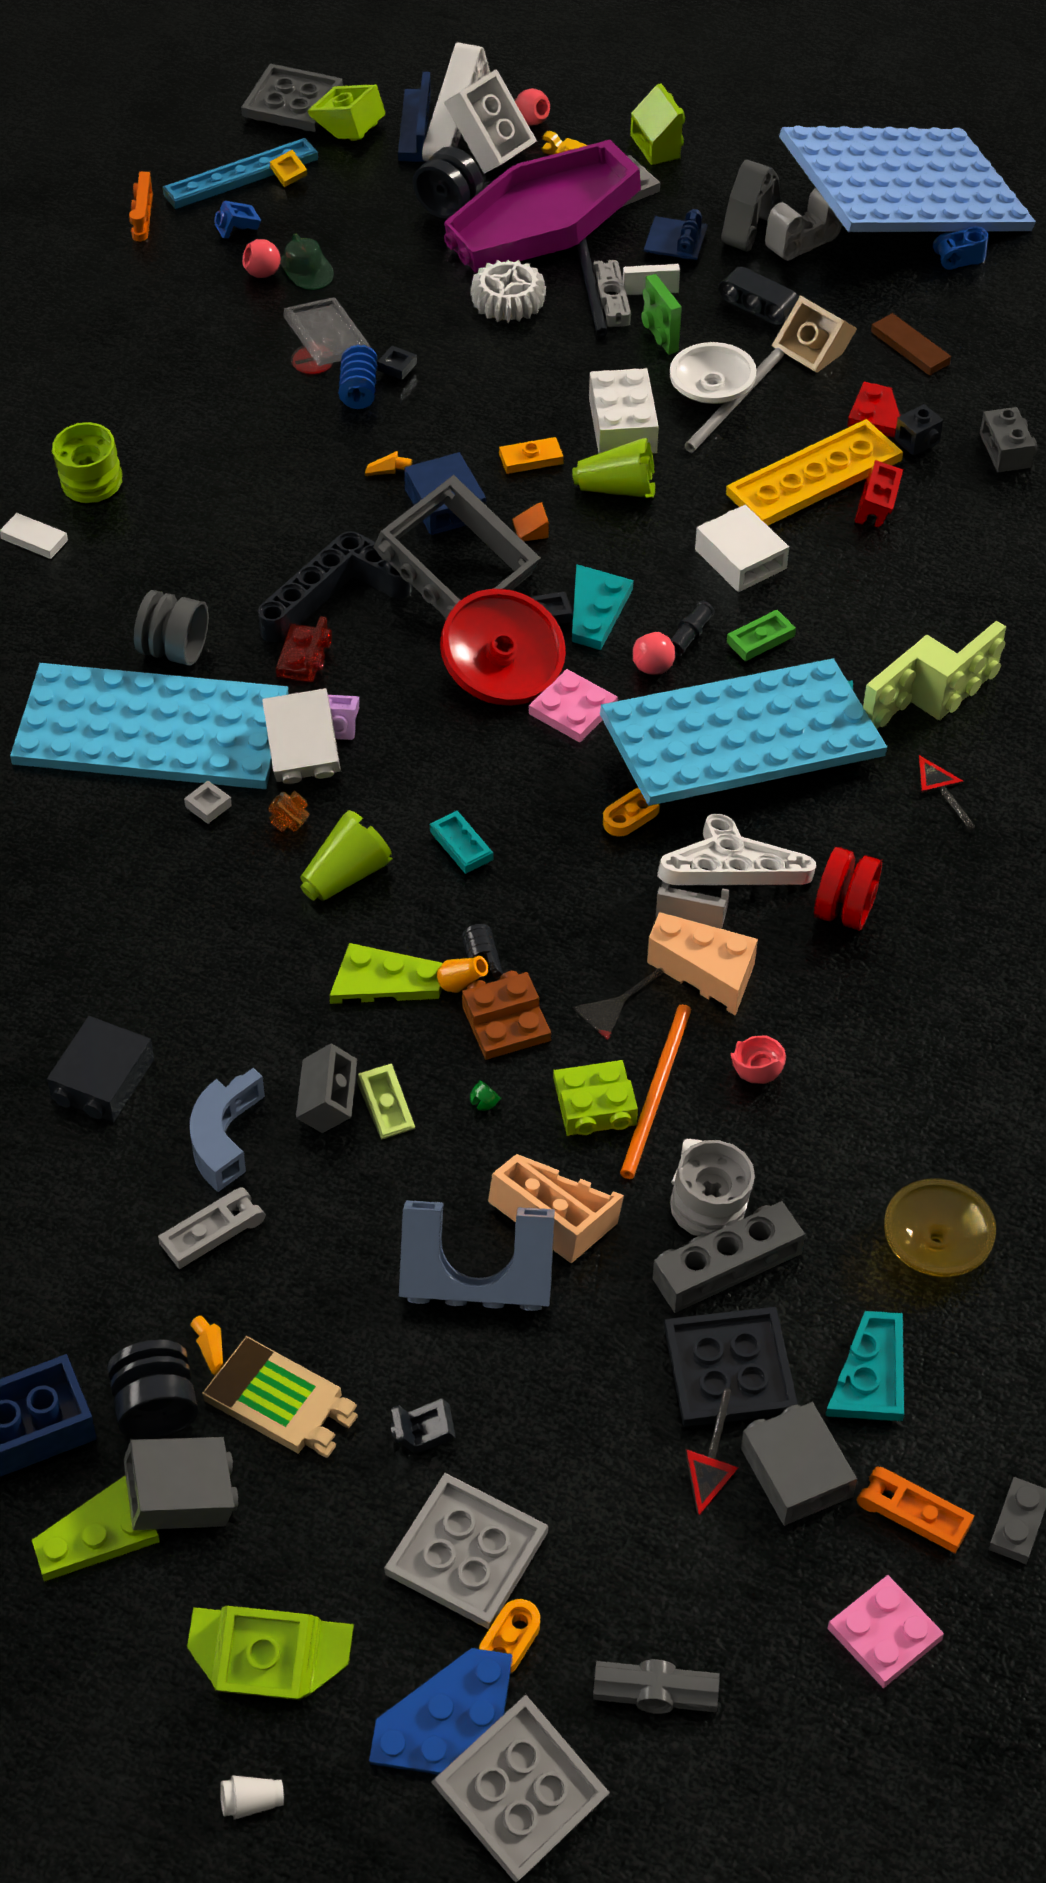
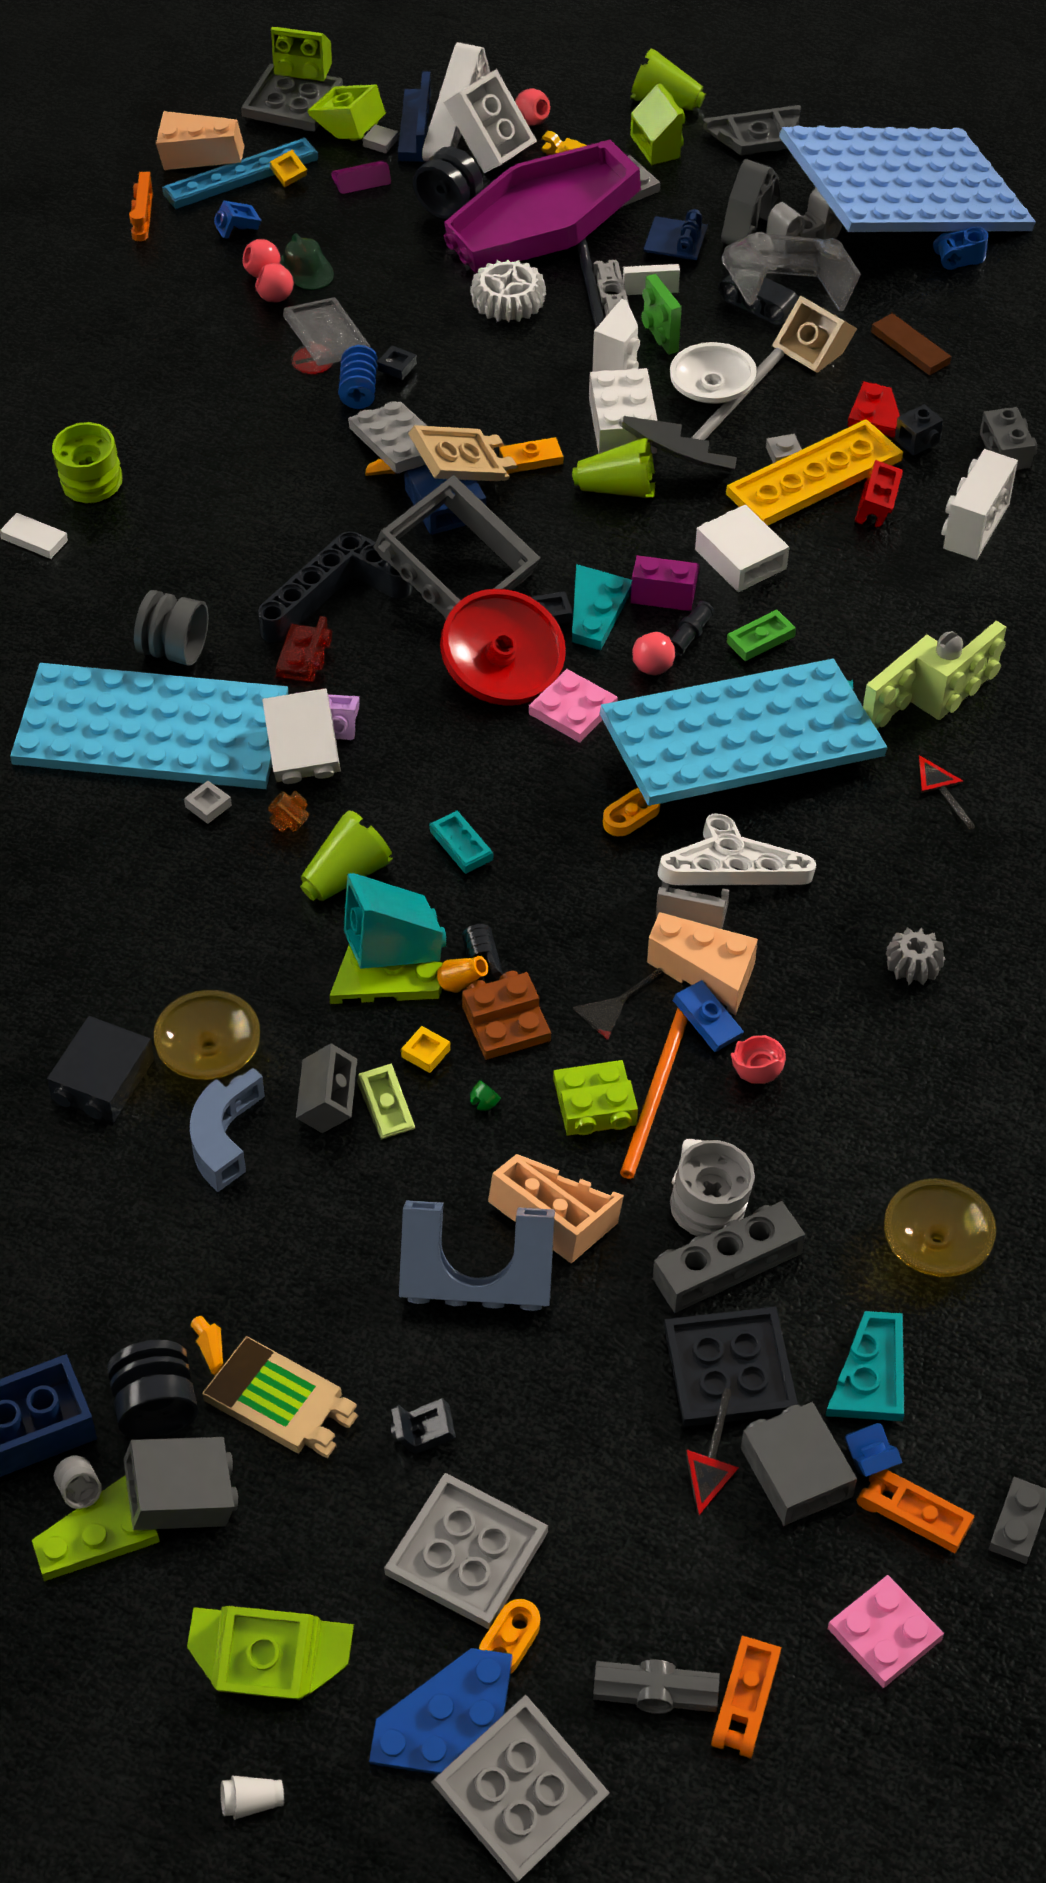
light grey plate [158,1187,266,1269] -> none
orange slope [512,503,549,542] -> none
red wheel [814,847,882,931] -> none
none -> light grey wheel [54,1456,101,1509]
none -> clear yellow dish [154,990,260,1080]
none -> light nougat wedge [156,111,244,170]
none -> coral piece [255,263,294,303]
none -> lime slope [271,27,332,81]
none -> magenta slope [331,161,391,194]
none -> teal slope [344,873,446,969]
none -> light grey plate [348,402,427,474]
none -> light grey tile [363,124,399,154]
none -> yellow plate [401,1026,450,1073]
none -> tan tile [408,425,518,481]
none -> white slope [593,299,640,372]
none -> dark grey slope [619,416,737,472]
none -> lime cone [630,48,705,111]
none -> magenta slope [631,556,700,611]
none -> blue plate [673,980,744,1052]
none -> dark grey wing [703,105,801,155]
none -> orange plate [711,1636,782,1758]
none -> clear windscreen [721,232,861,311]
none -> light grey plate [766,434,802,463]
none -> blue bracket [845,1423,902,1476]
none -> light grey gear [886,927,945,985]
none -> light grey hinge [936,631,963,660]
none -> white brick [942,449,1018,560]

